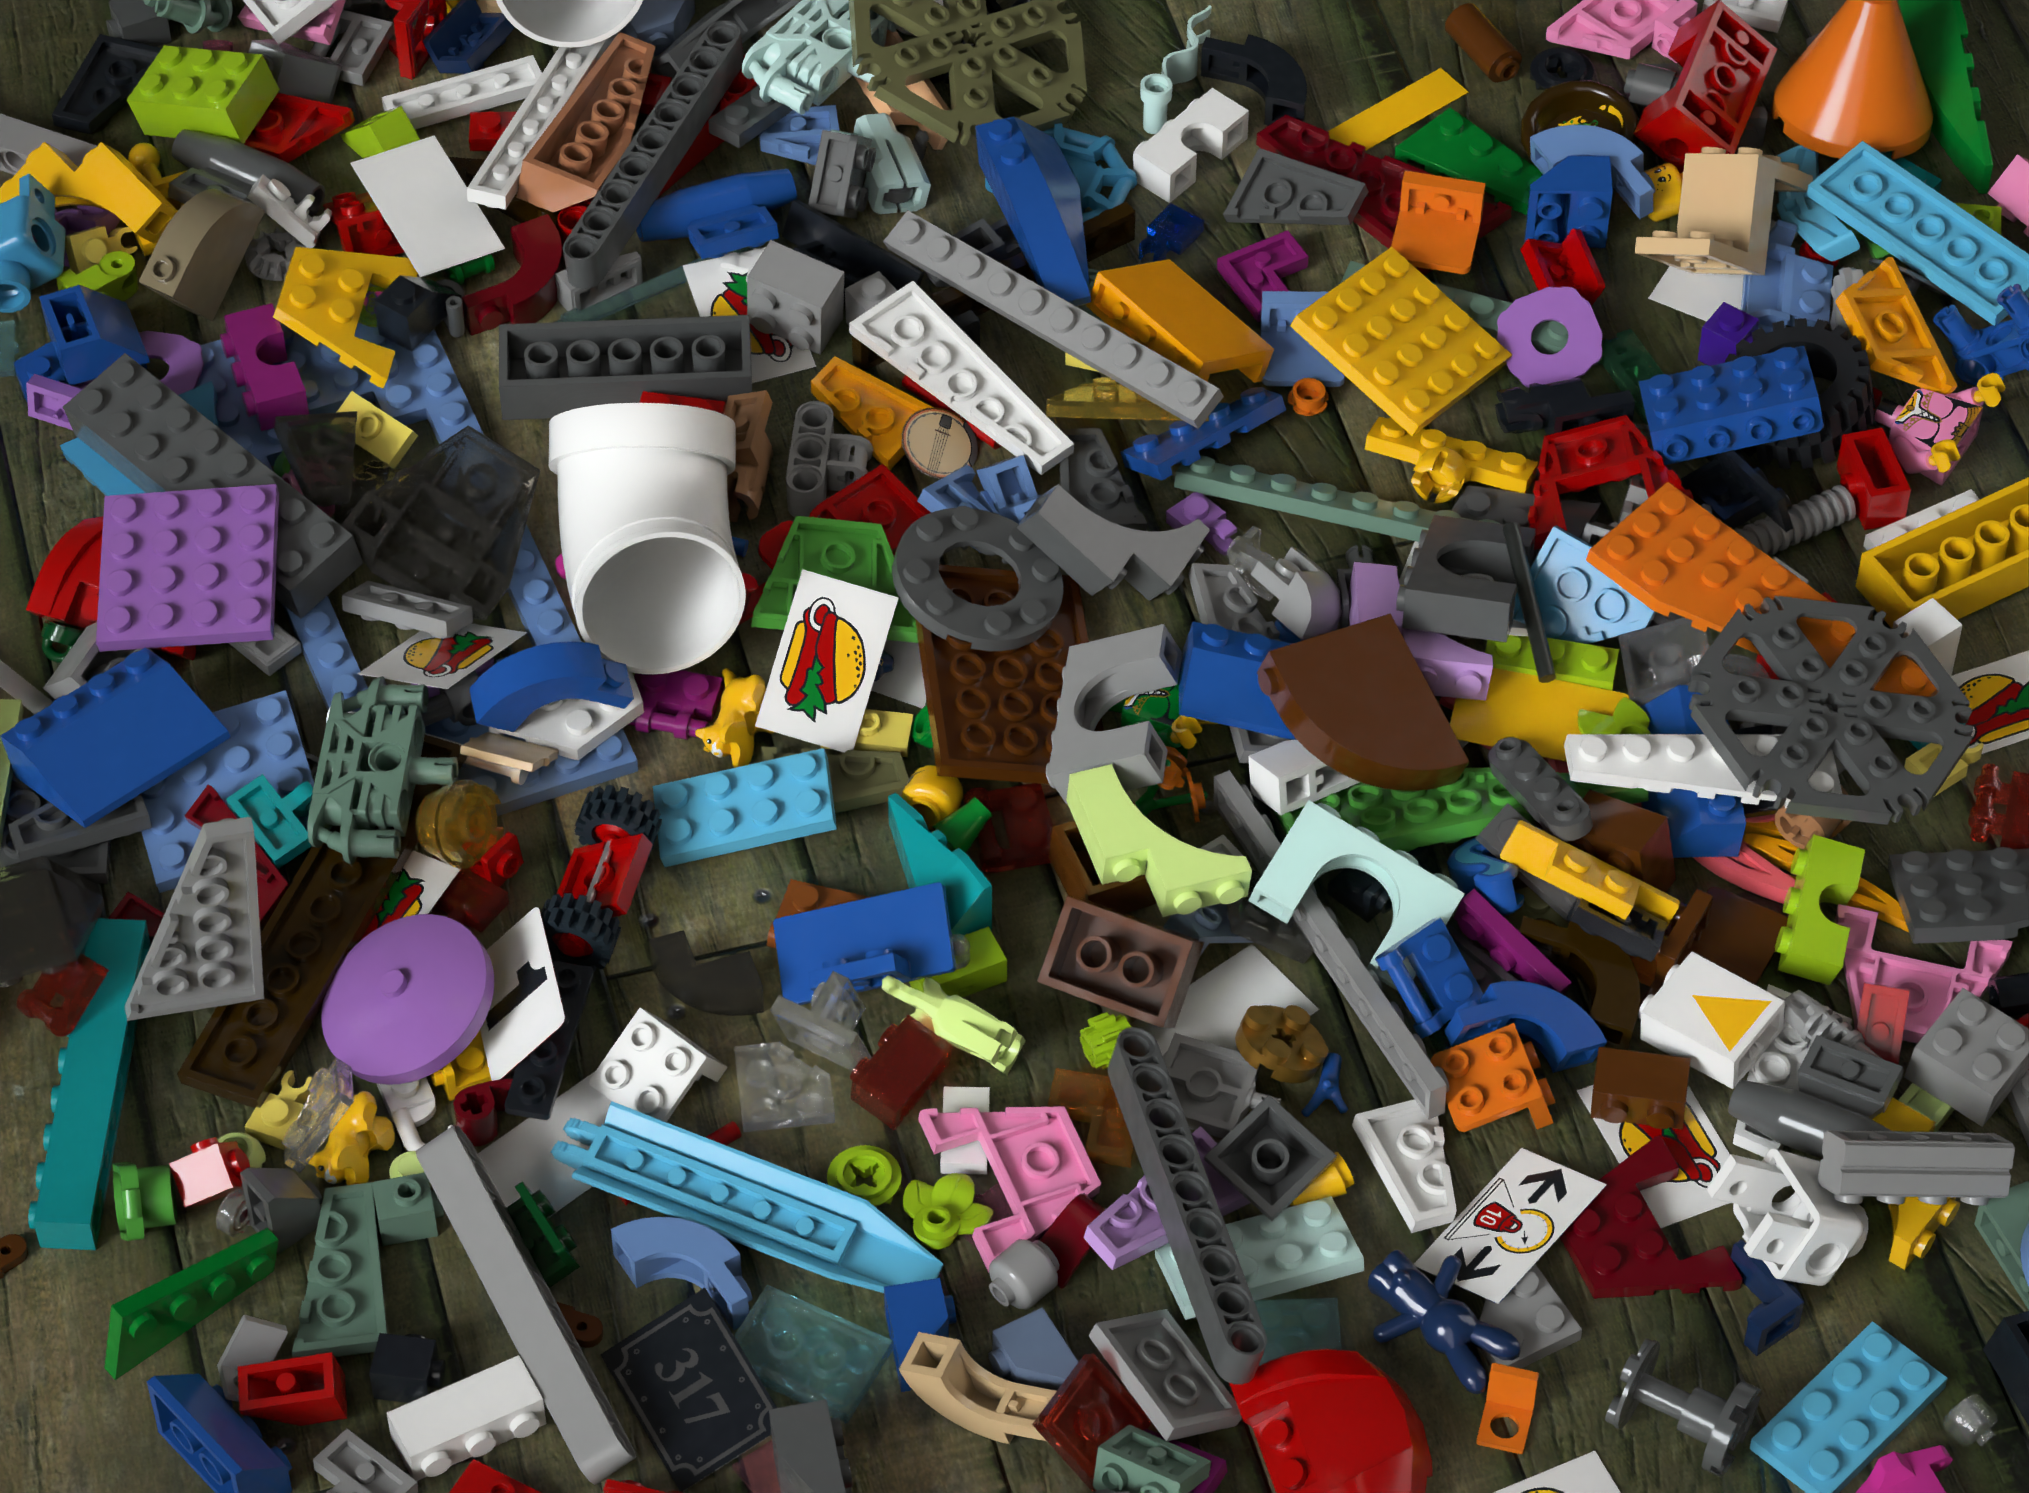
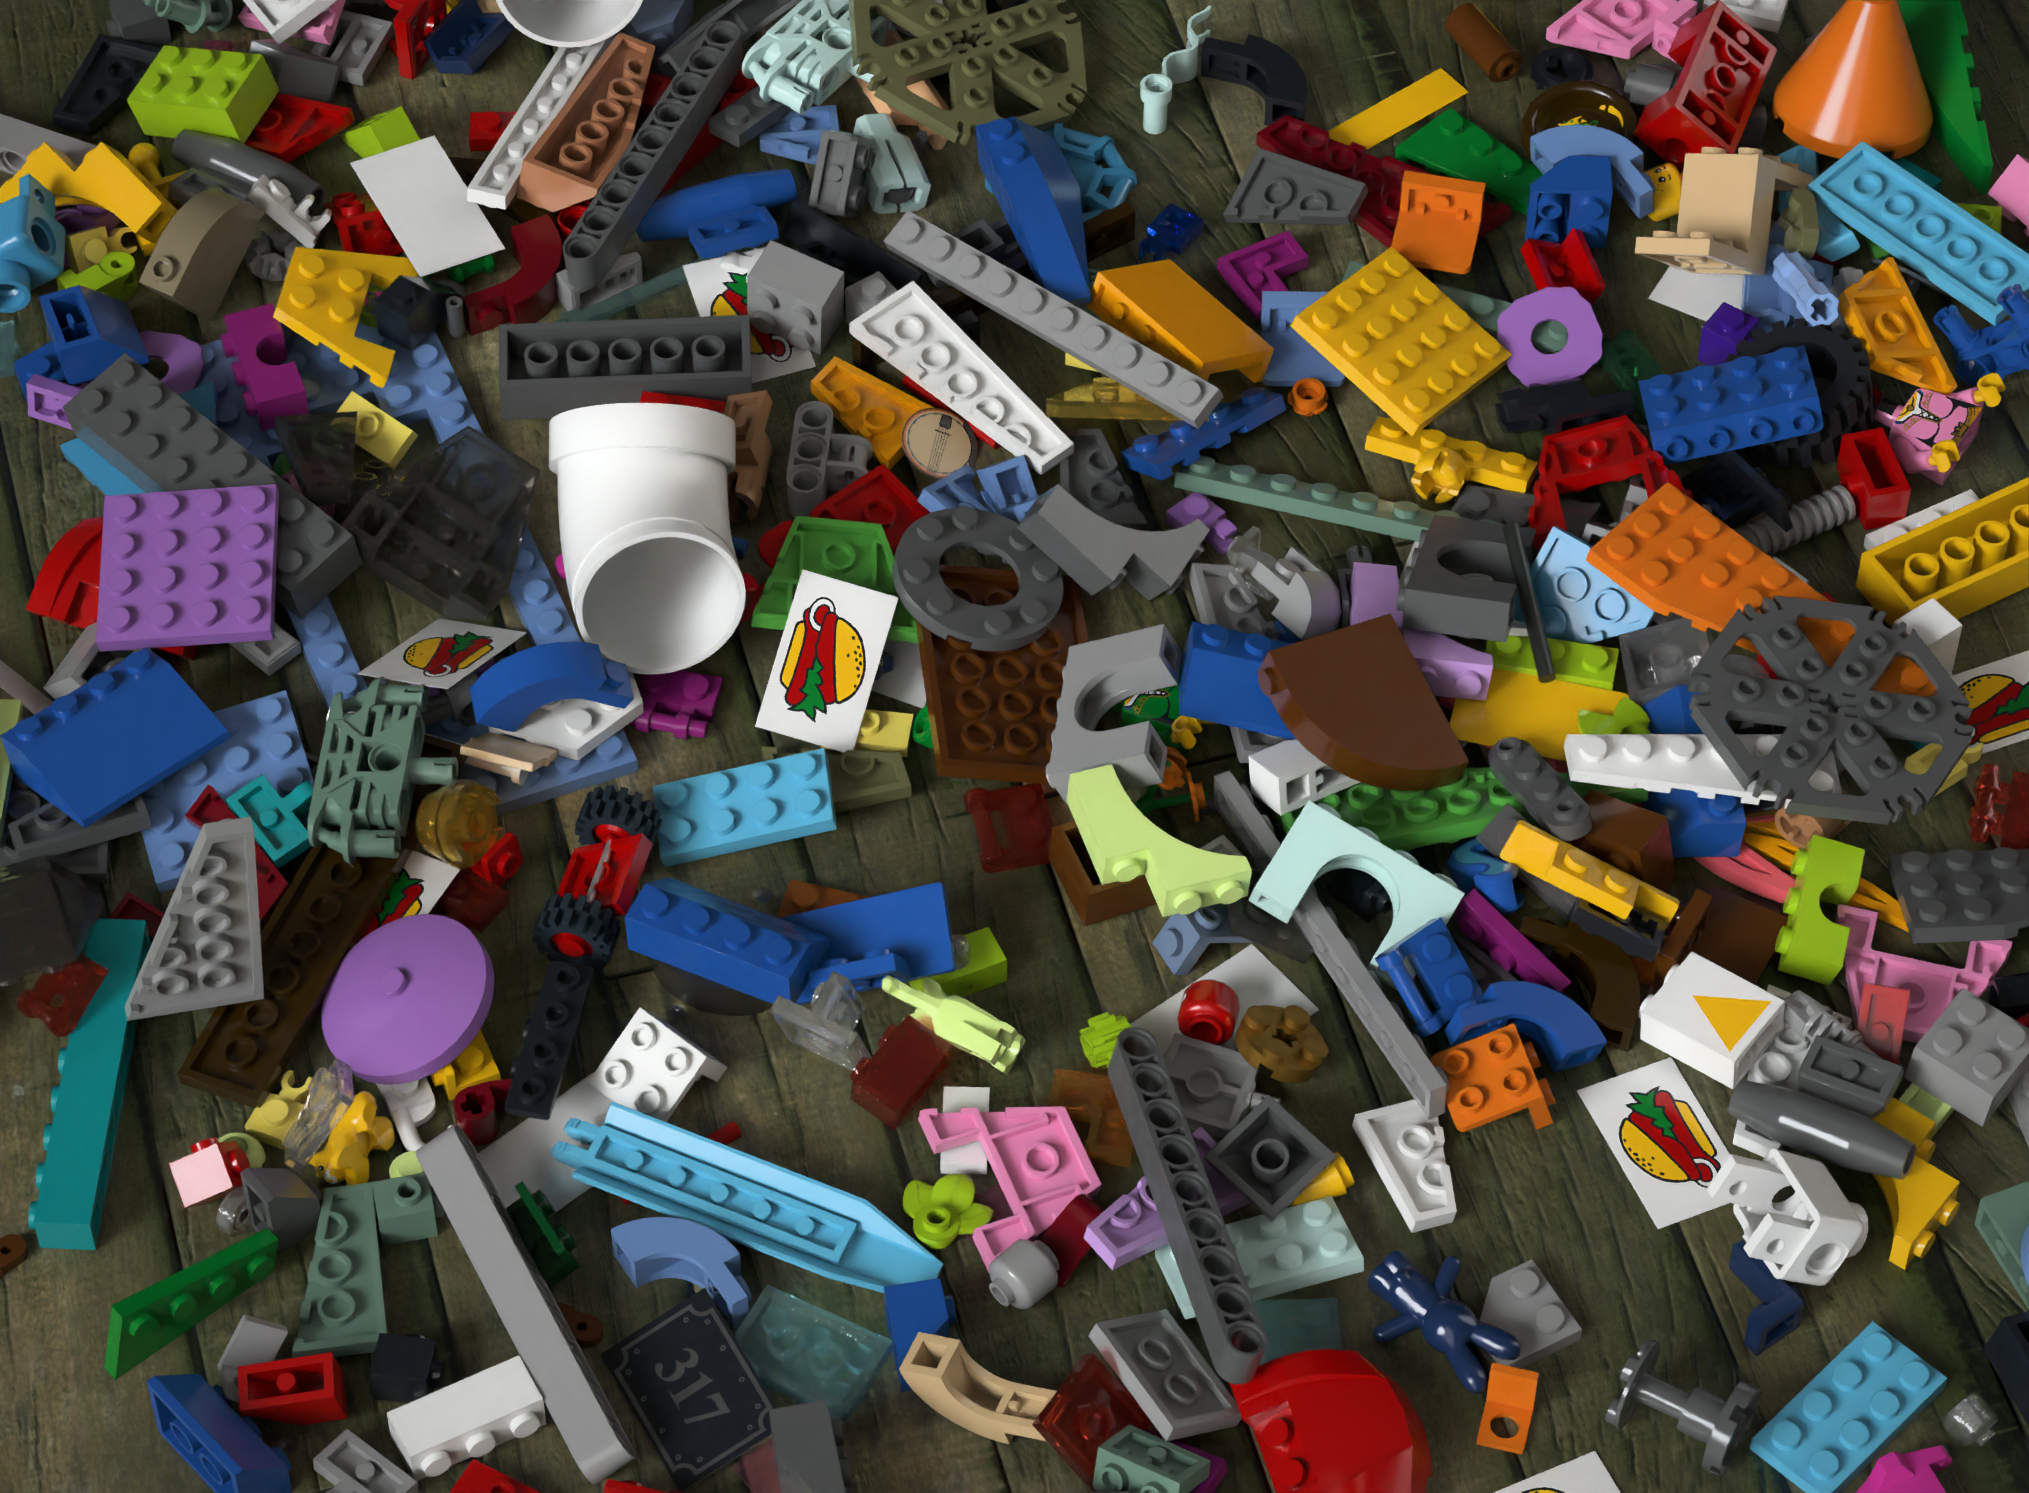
dark green tile [41,620,84,663] -> none
bright green piece [112,1162,177,1241] -> none
light grey plate [342,581,473,639] -> none
white plate [382,55,542,129] -> none
white sticker [480,907,565,1081] -> none
yellow animal [695,668,774,768] -> none
clear plate [734,1042,835,1132] -> none
lime gear [827,1145,902,1208] -> none
teal wedge [888,792,992,939] -> none
yellow head [901,765,964,831] -> none
green cone [932,797,993,853] -> none
sand blue slope [989,1307,1090,1408] -> none
reddish brown brick [1037,896,1205,1028] -> none
white arch [1133,88,1249,203] -> none
blue bar [1301,1053,1348,1117] -> none
white sticker [1414,1148,1607,1304] -> none
dark red wing [1560,1135,1743,1299] -> none
reddish brown brick [1590,1047,1691,1130] -> none
light grey brick [1818,1130,2015,1206] -> none
none -> blue slope [625,877,831,1011]
none -> red head [1177,980,1240,1046]
none -> light blue axle [1772,251,1840,326]
none -> olive plate [1777,188,1819,262]

